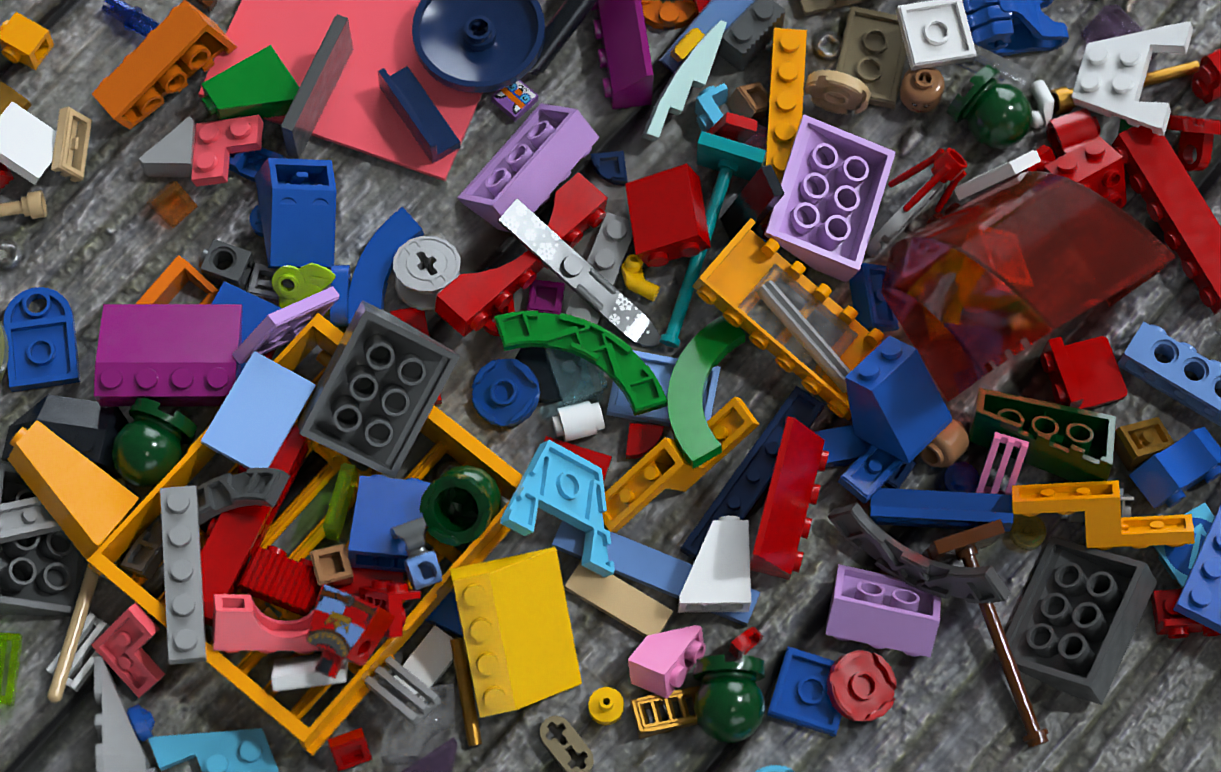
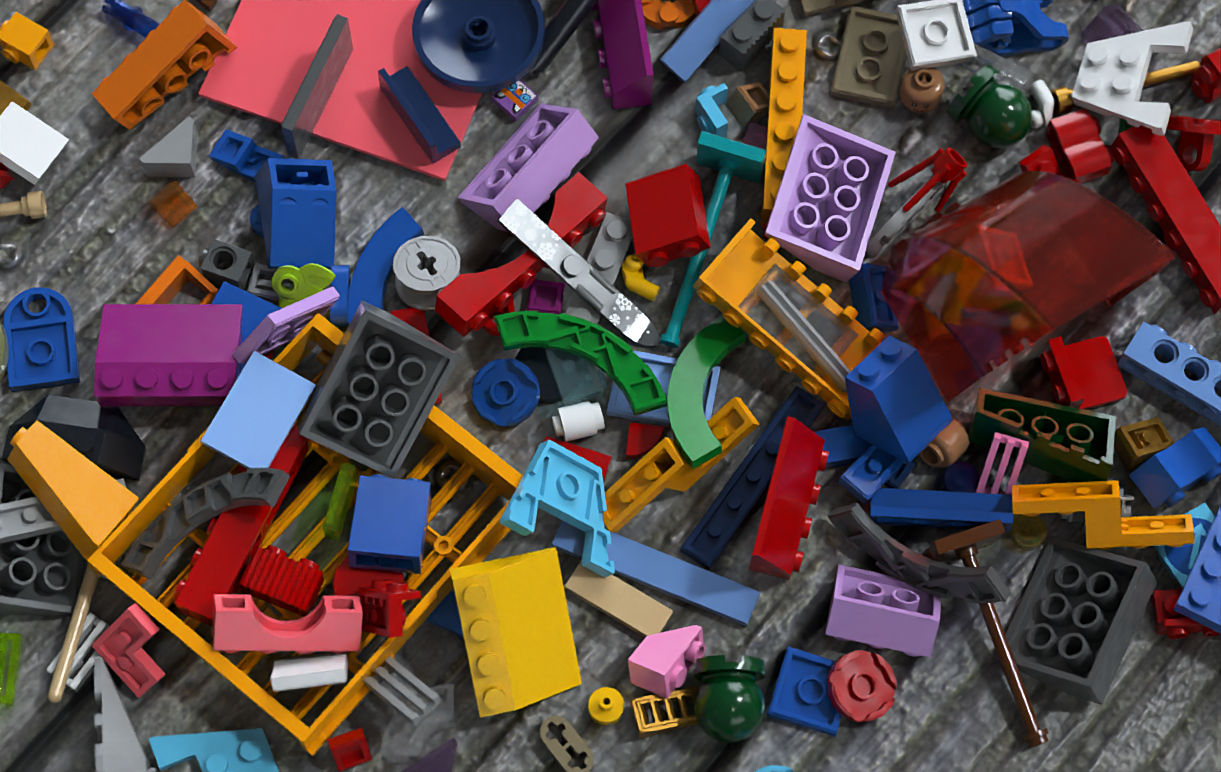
tan tile [51,107,92,182] -> none
dark green tile [112,397,197,488] -> none
blue tile [126,704,155,742] -> none
light grey plate [160,485,207,665] -> none
coral plate [191,115,264,187] -> none
green slope [201,45,300,120] -> none
torso [306,584,395,679] -> none
medium nougat slope [310,543,354,587] -> none
leg [390,517,442,590] -> none
white tile [394,625,453,701] -> none
dark green tile [419,465,501,546] -> none
pearl gold bar [450,638,482,747] -> none
dark blue tile [590,150,628,186] -> none
light aqua slope [642,20,727,142] -> none
yellow tile [670,27,705,62] -> none
white slope [678,515,751,612] -> none
red plate [707,112,758,144] -> none
black tile [720,165,784,241] -> none
red tile [729,626,763,660] -> none
tan tile [804,70,871,114] -> none
white tile [954,150,1041,200] -> none
red bracket [1044,136,1127,234] -> none

